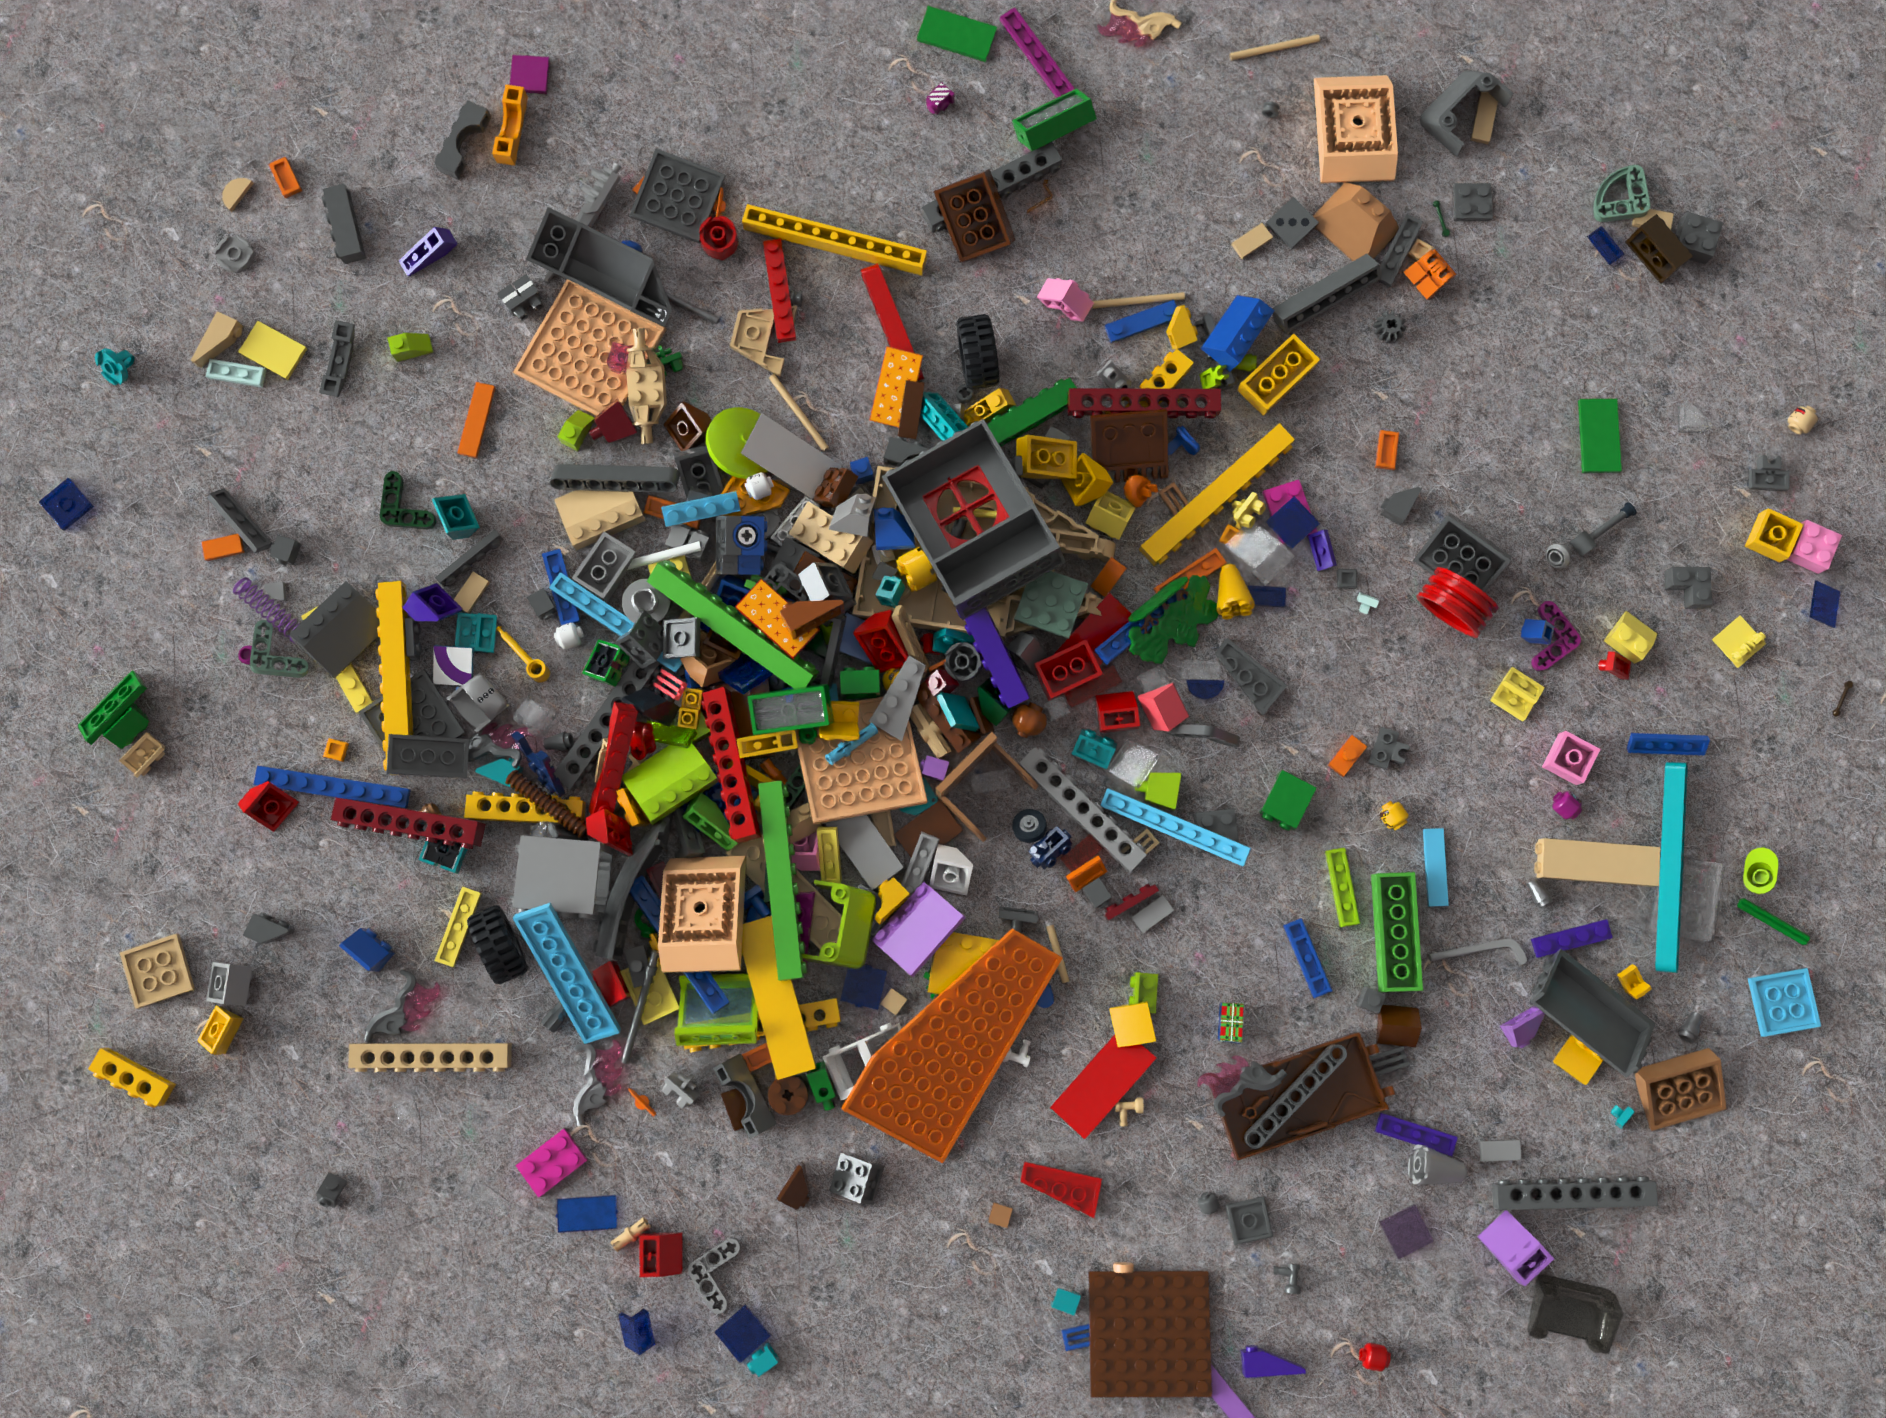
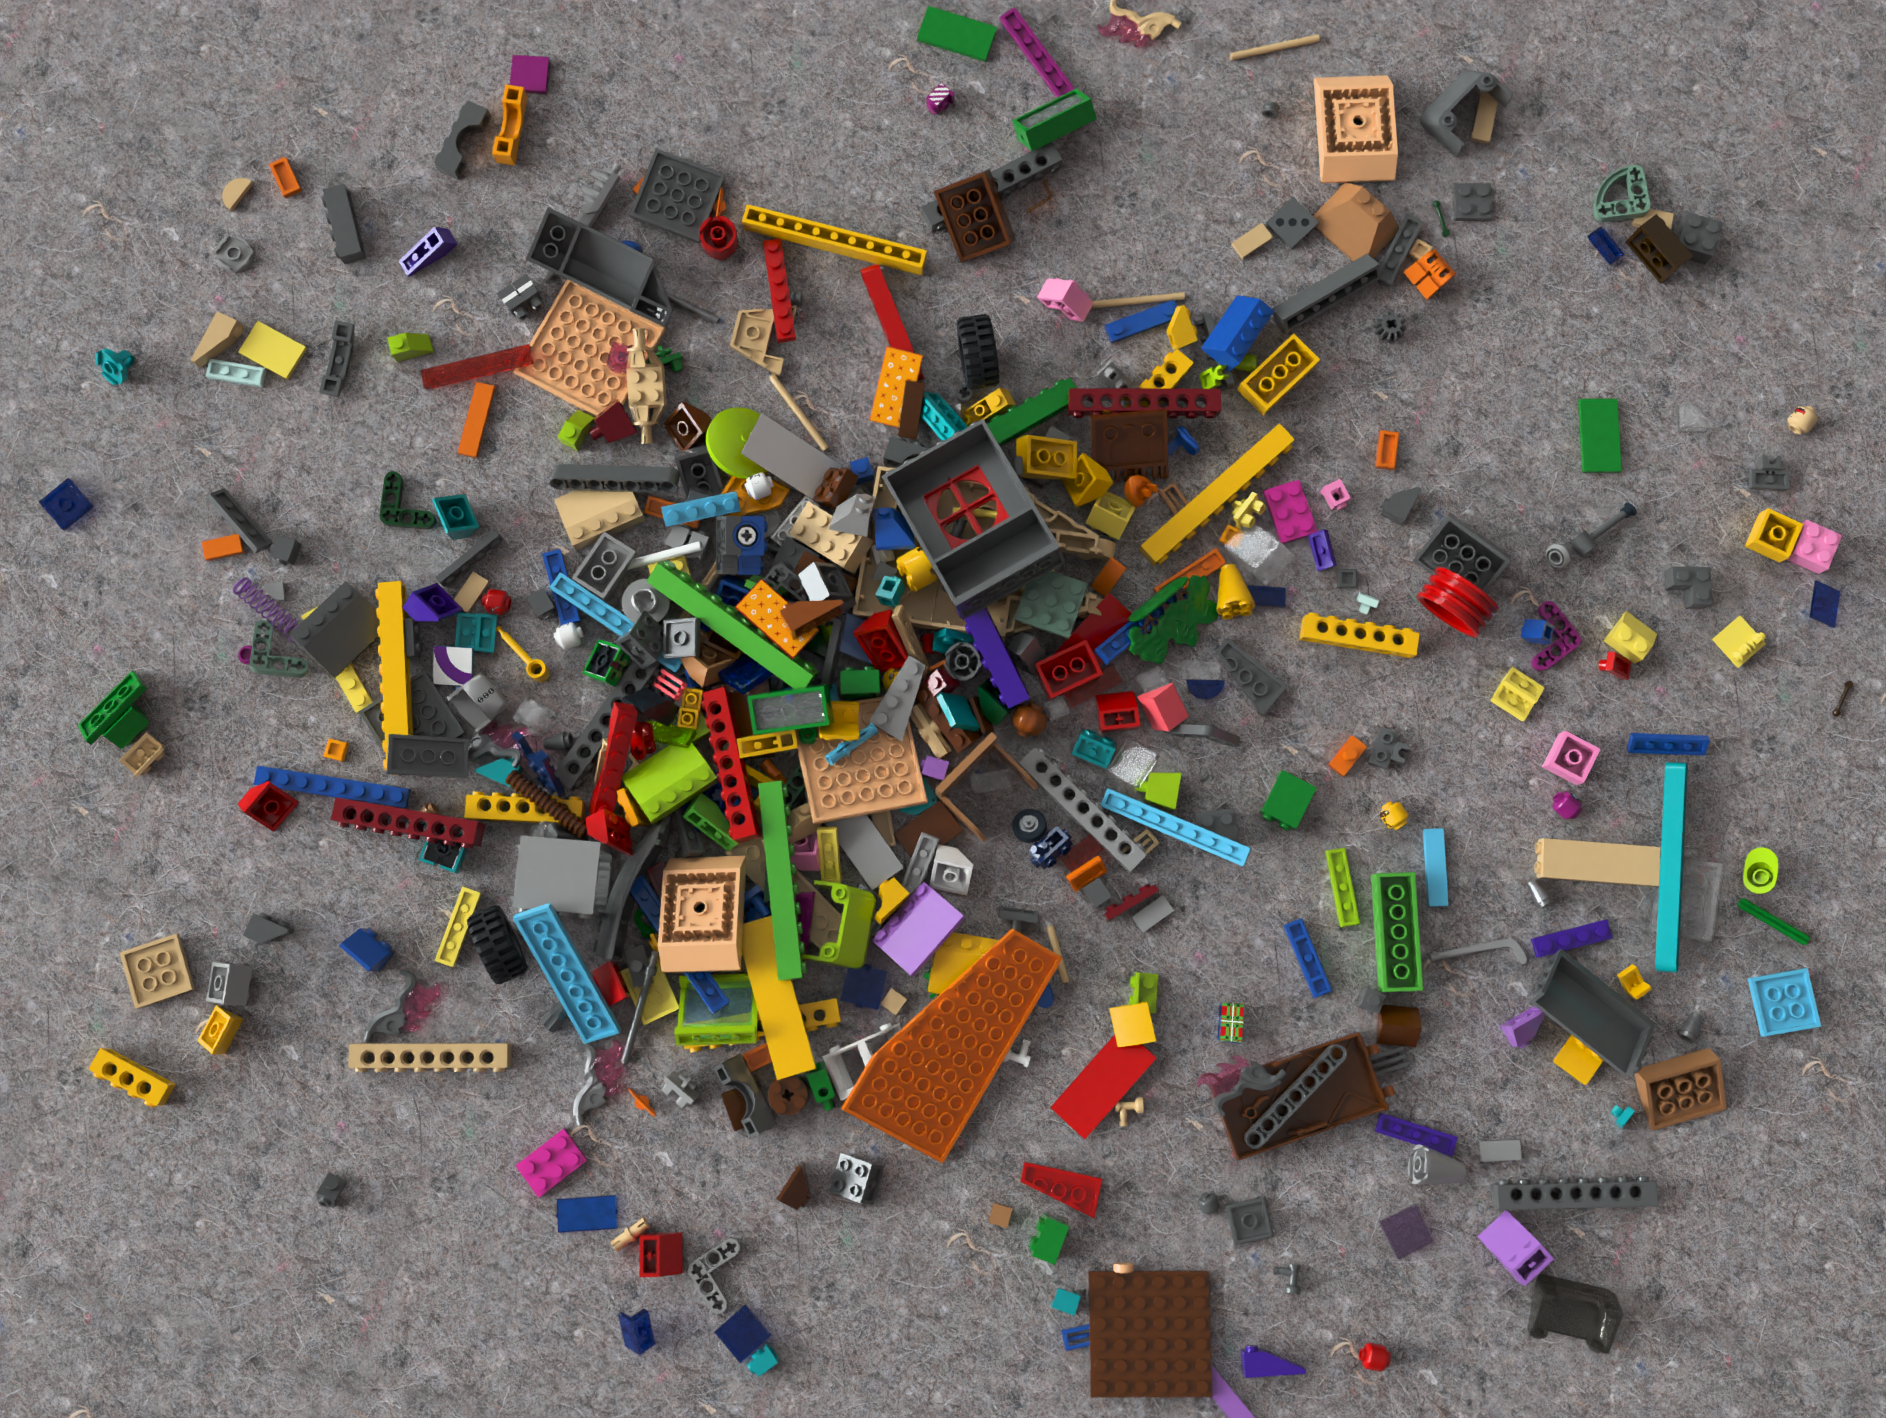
clear blue tile [1266,496,1320,550] -> none
none -> clear red plate [421,344,534,390]
none -> red head [482,589,512,615]
none -> green brick [1028,1213,1069,1265]
none -> yellow brick [1299,613,1420,658]
none -> bright pink brick [1320,479,1351,511]

